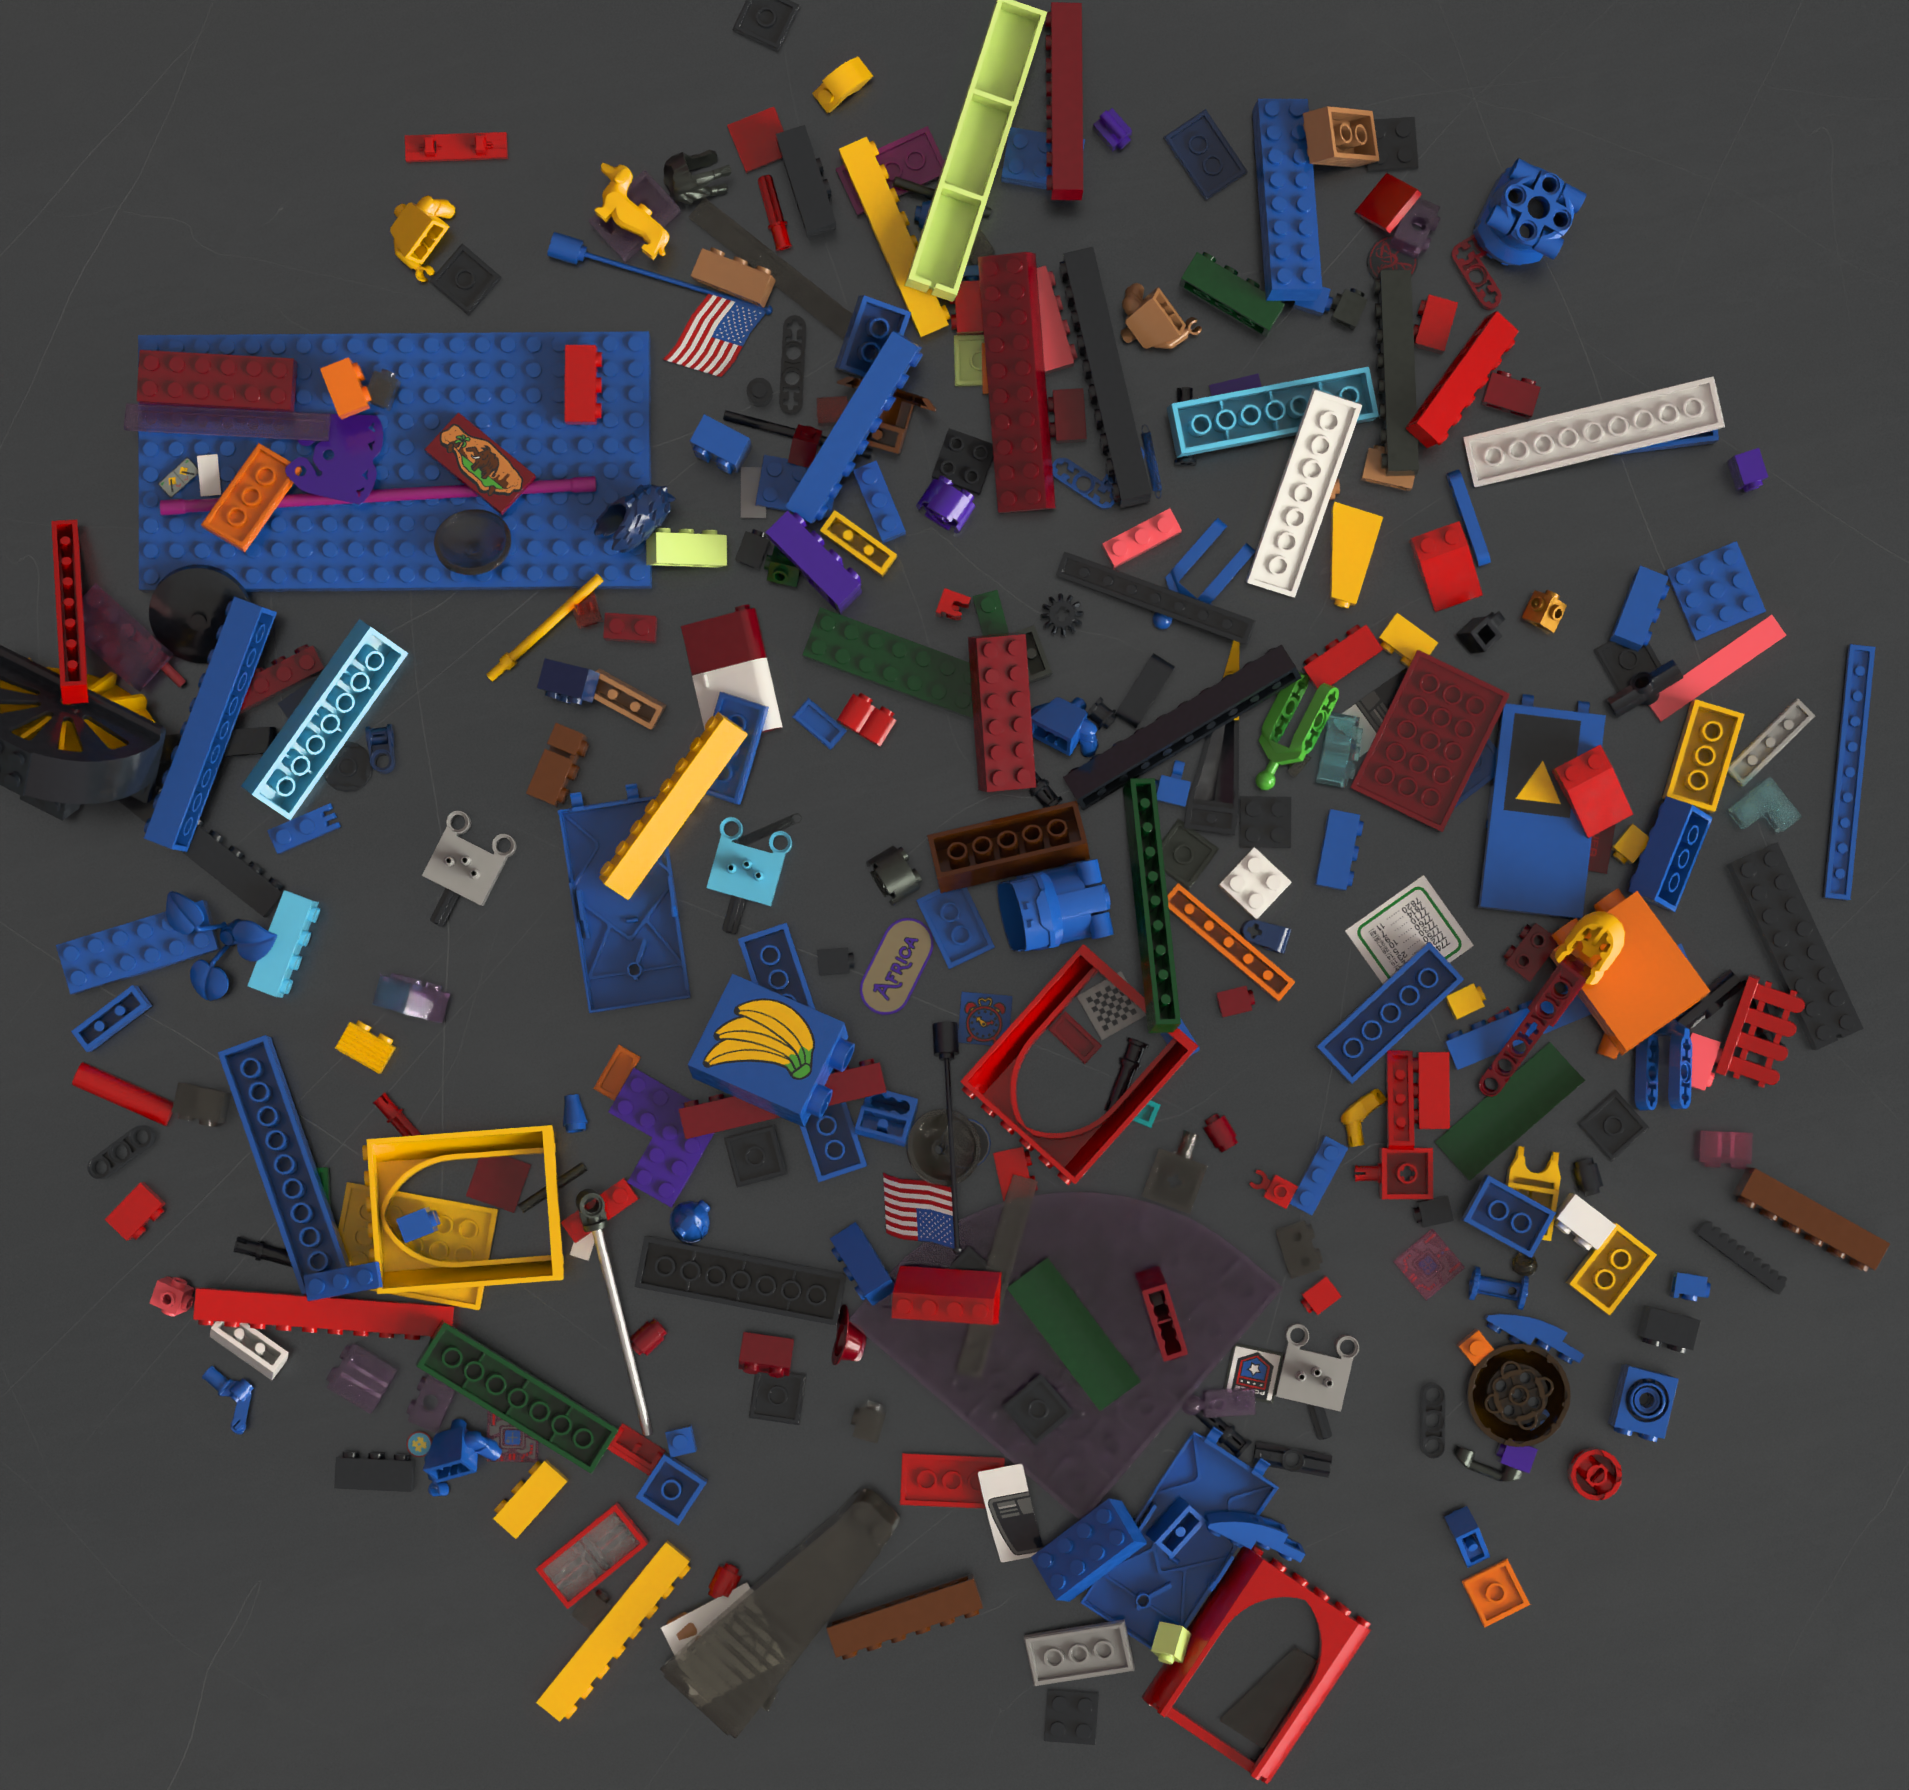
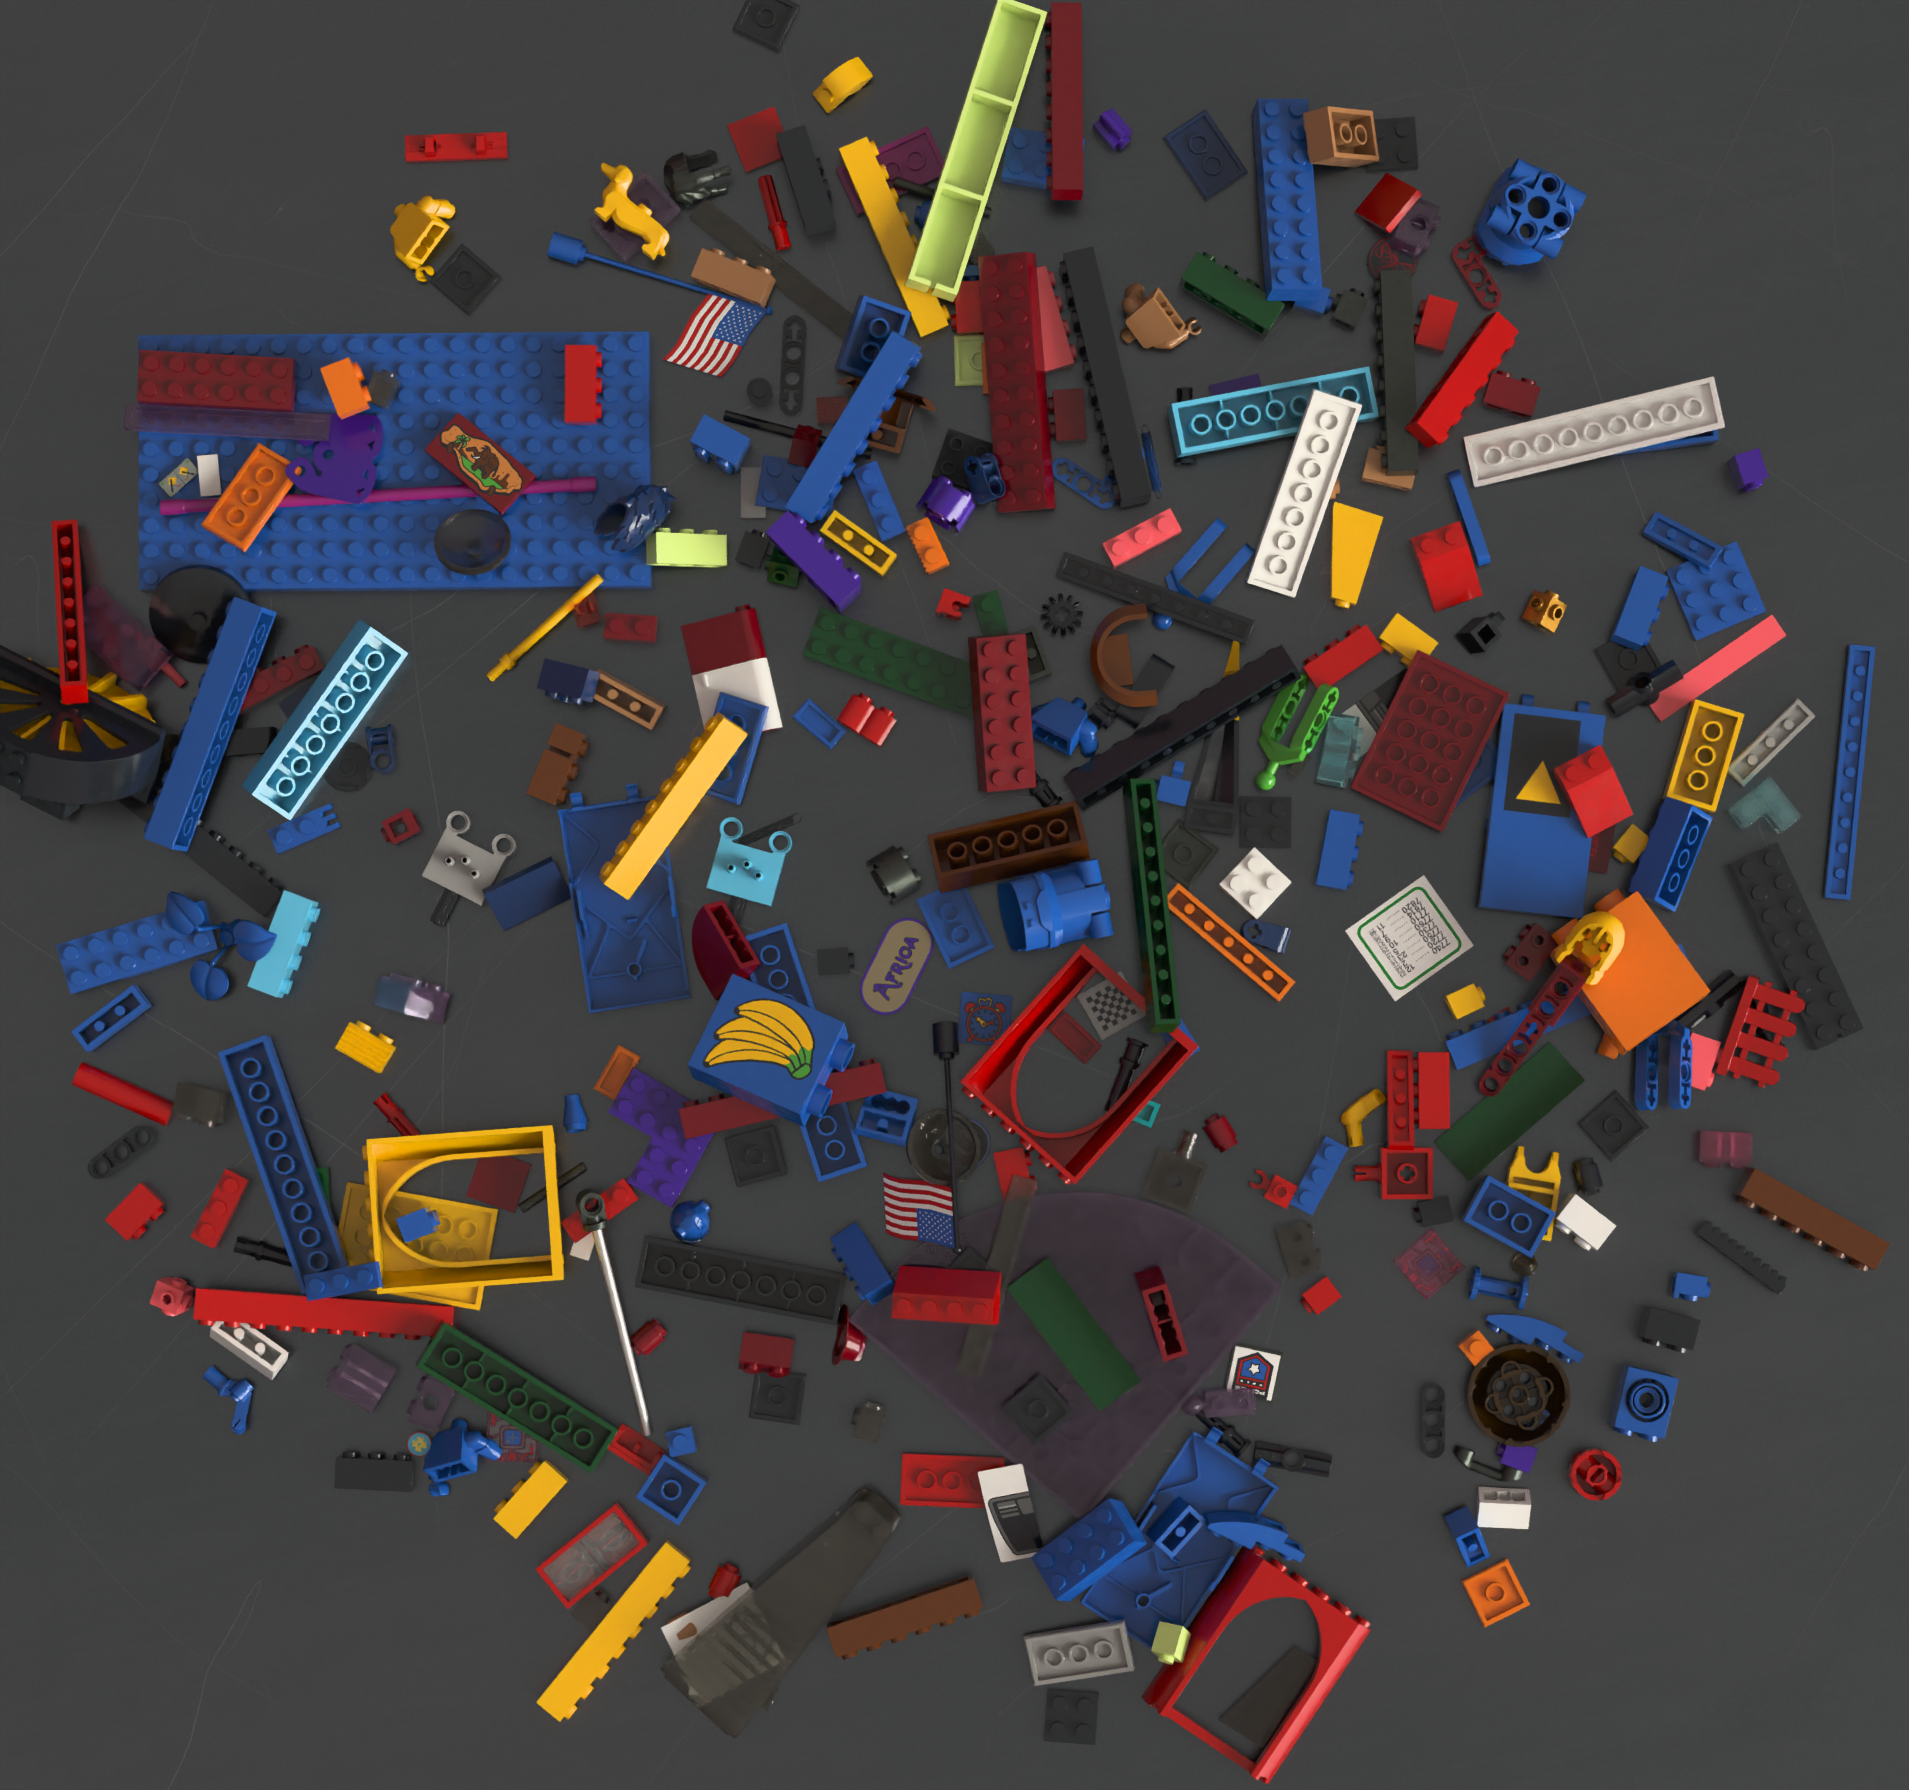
dark red brick [1215,986,1255,1018] -> none
light grey piece [1275,1323,1359,1440] -> none
blue brick [1315,942,1464,1084] -> none
yellow brick [1566,1222,1657,1316] -> none
none -> red brick [190,1168,252,1249]
none -> dark red brick [380,808,423,845]
none -> dark blue tile [482,856,571,930]
none -> dark red brick [692,900,760,1001]
none -> orange brick [906,517,949,575]
none -> dark blue piece [964,452,1005,504]
none -> reddish brown piece [1090,603,1158,707]
none -> white brick [1476,1487,1531,1529]
none -> blue plate [1643,511,1723,571]

